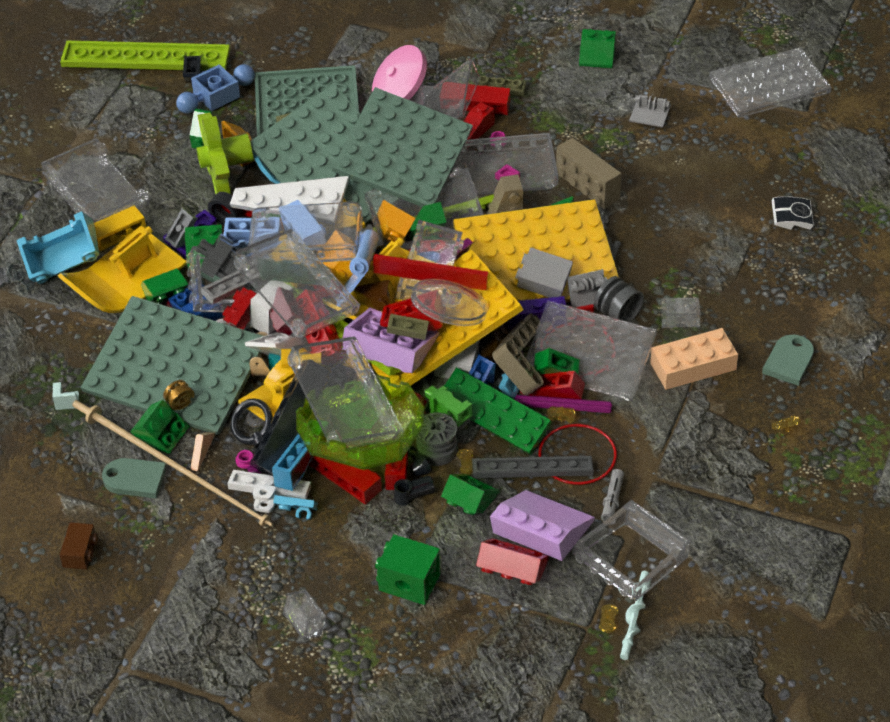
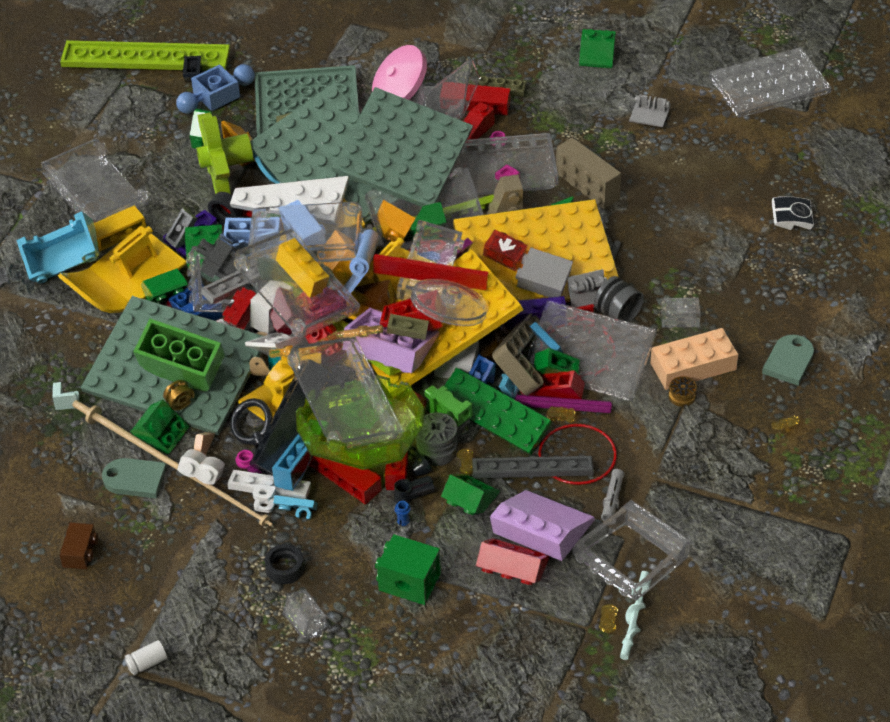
none -> white piece [125,640,167,675]
none -> bright green brick [133,318,225,391]
none -> white brick [177,449,225,485]
none -> black tyre [264,544,305,585]
none -> clear yellow bar [269,325,383,358]
none -> yellow brick [276,238,329,298]
none -> clear pink wing [303,287,347,323]
none -> blue pin [394,501,411,526]
none -> clear red brick [483,229,528,271]
none -> dark azure tile [530,322,563,353]
none -> pearl gold wheel [668,376,697,407]

